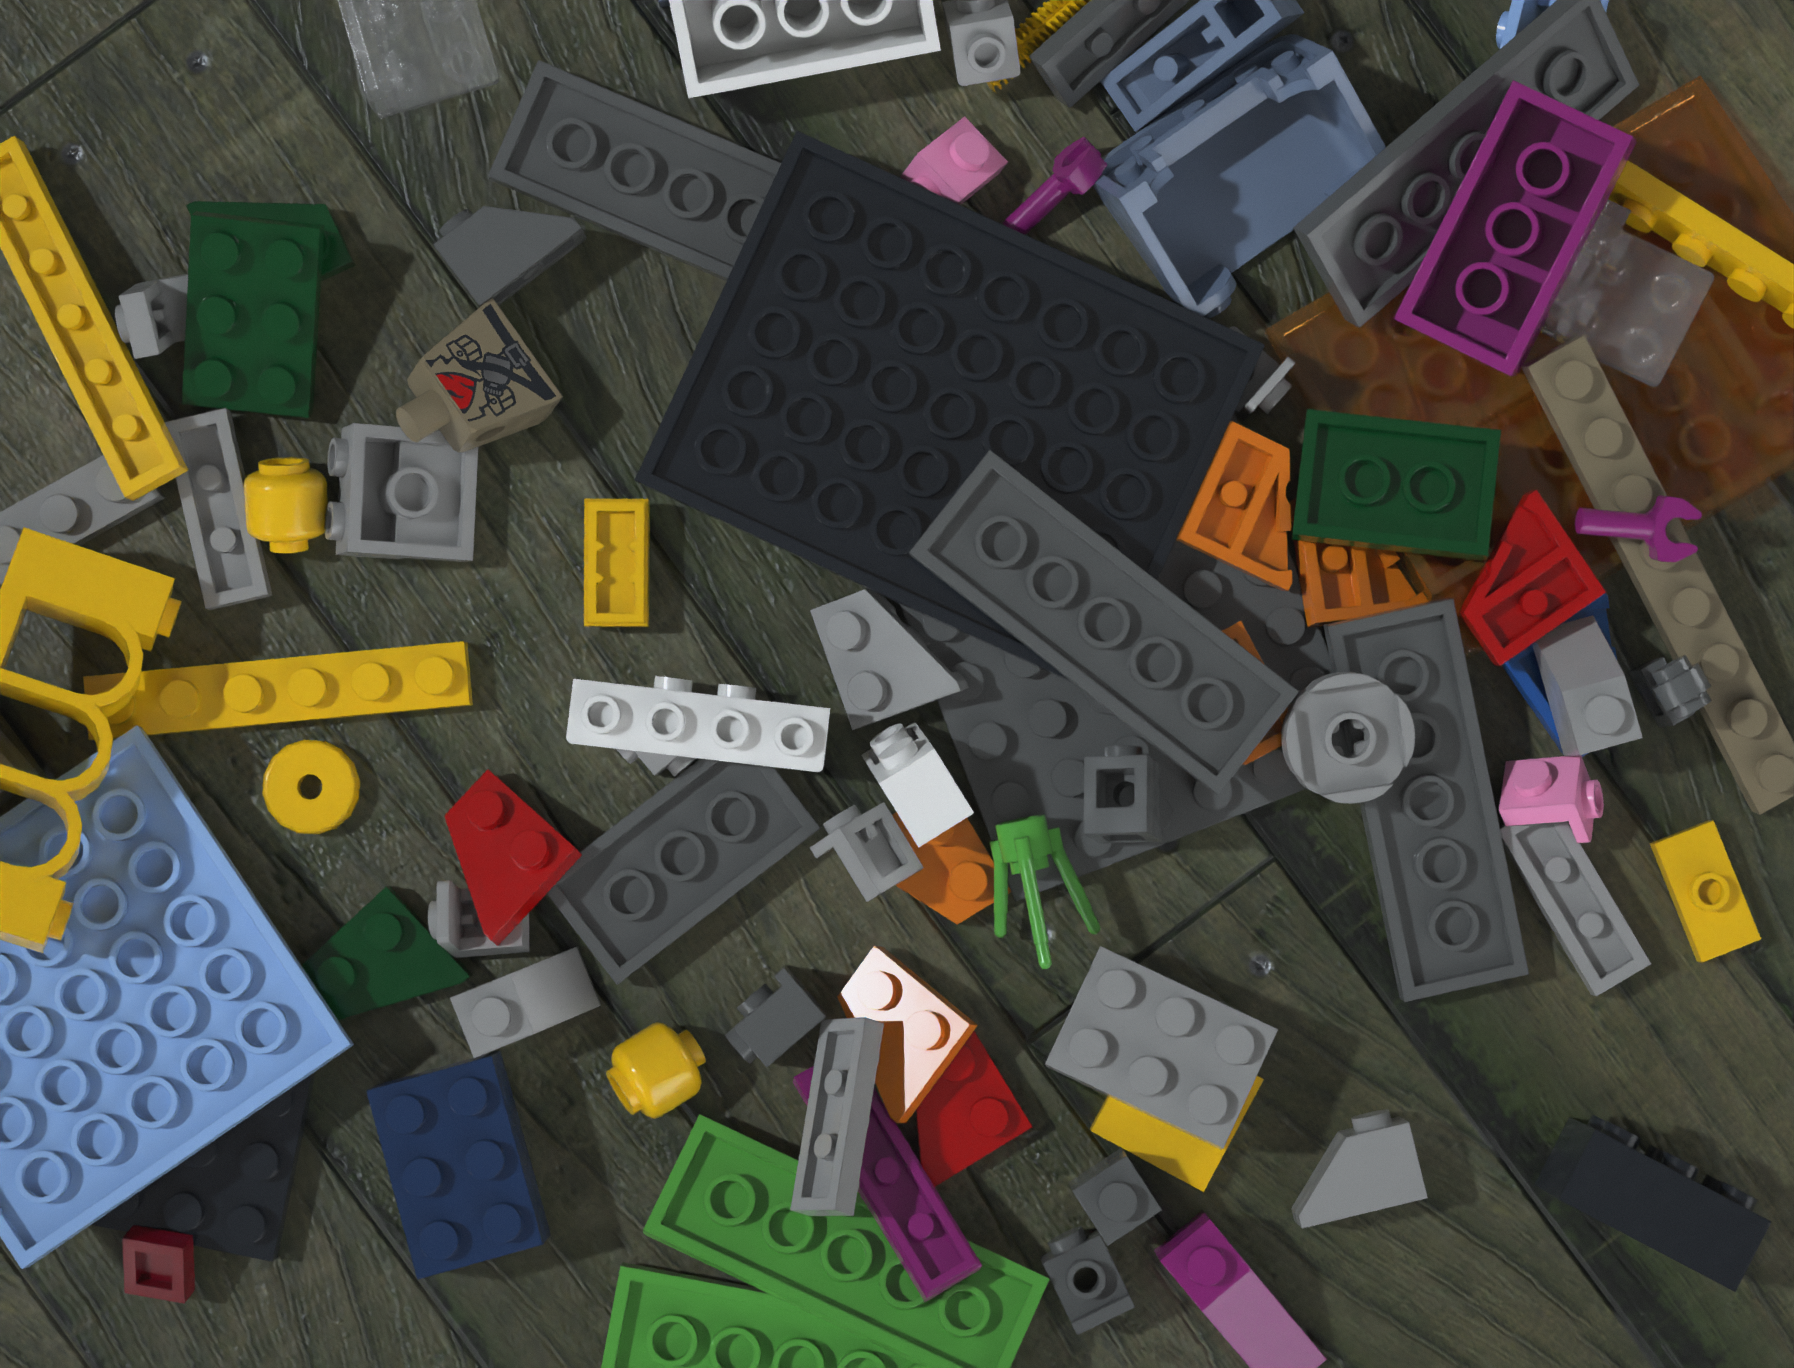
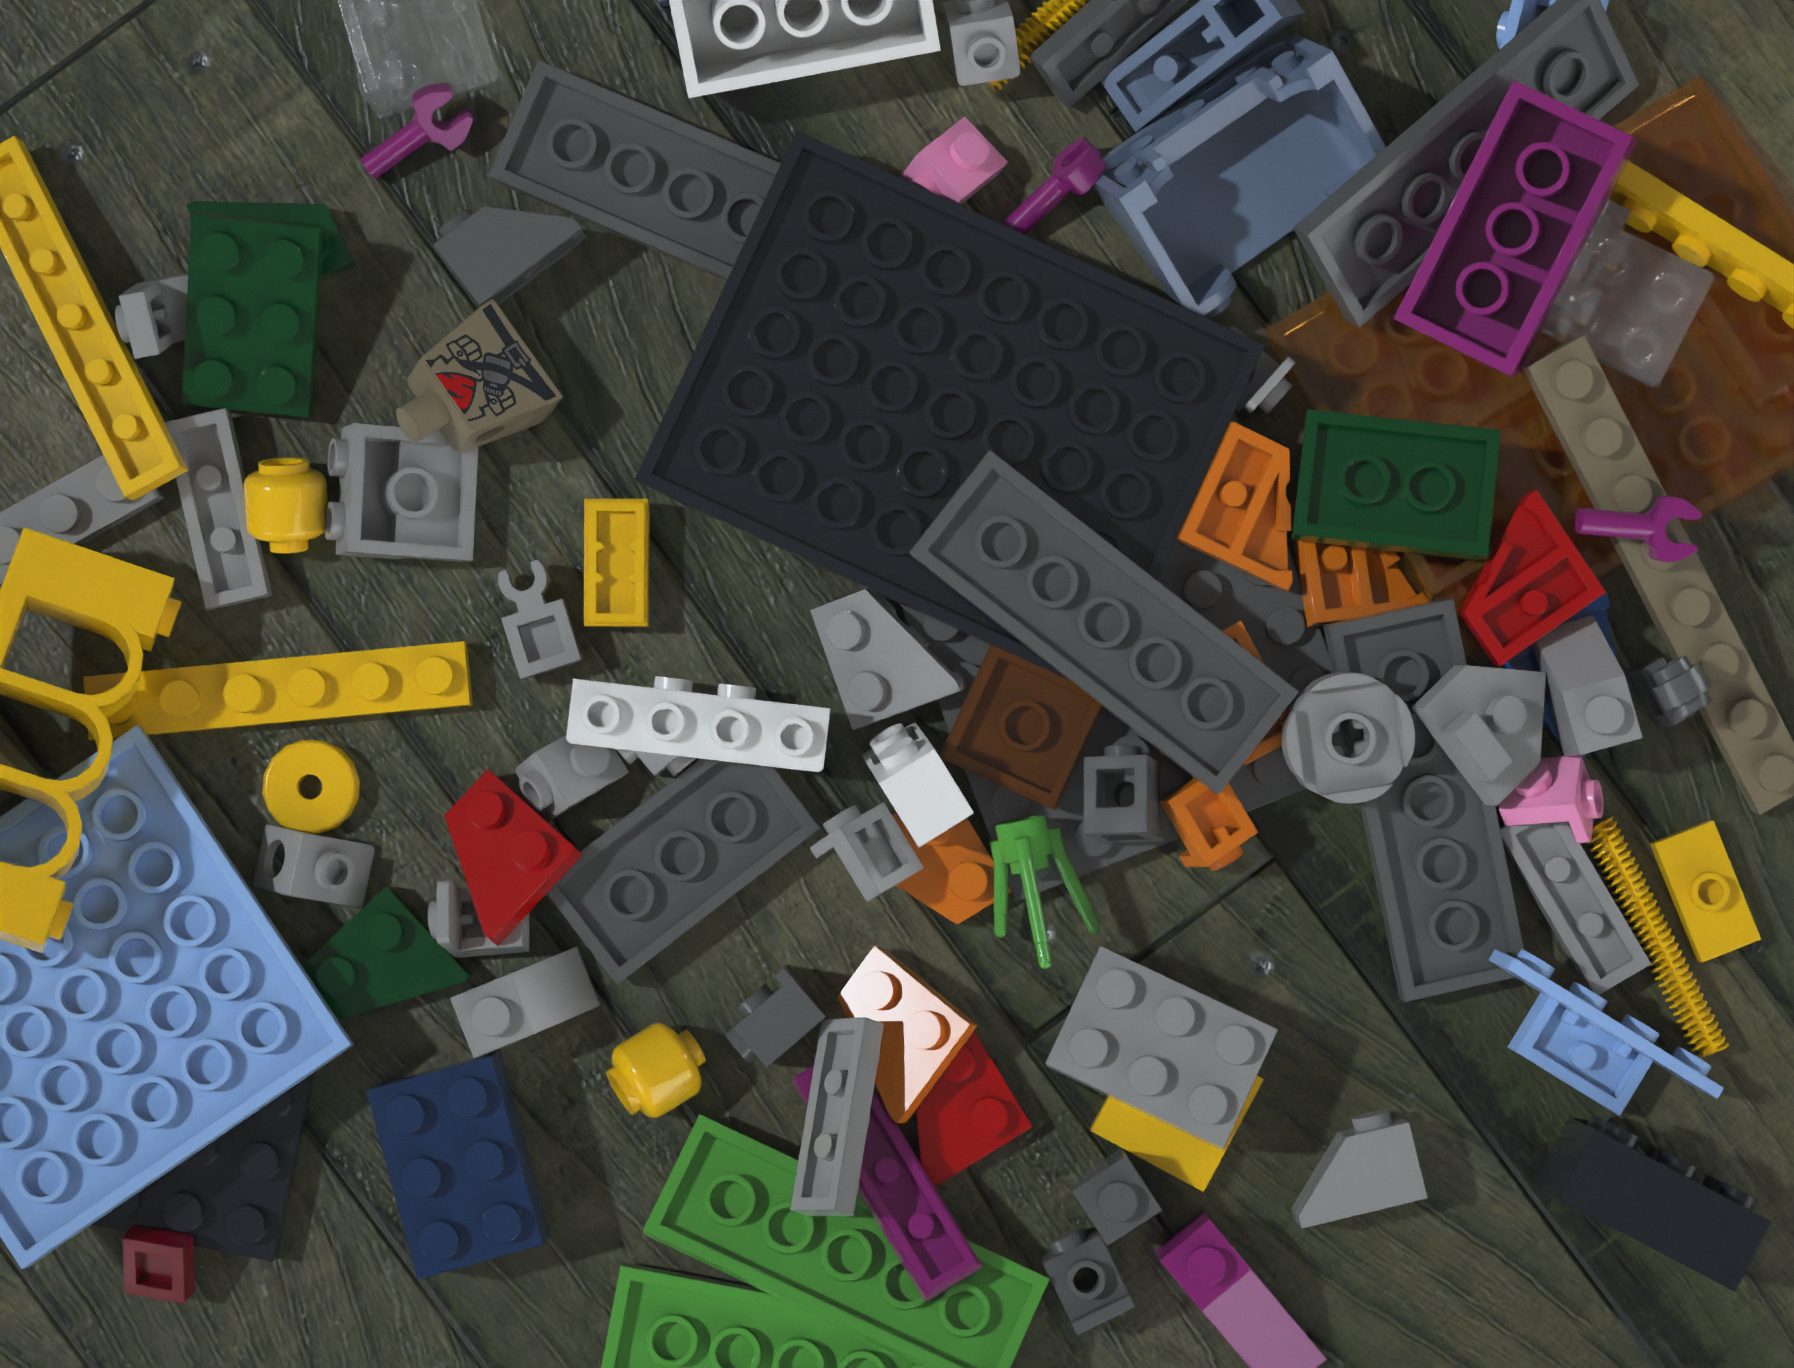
none -> light grey bracket [253,824,374,907]
none -> magenta bar [360,83,473,179]
none -> light grey plate [498,560,583,680]
none -> light grey bracket [515,735,629,822]
none -> reddish brown tile [939,645,1103,811]
none -> orange bracket [1159,778,1258,871]
none -> light grey plate [1411,665,1546,806]
none -> light blue bracket [1489,949,1724,1116]
none -> yellow axle [1586,816,1729,1058]

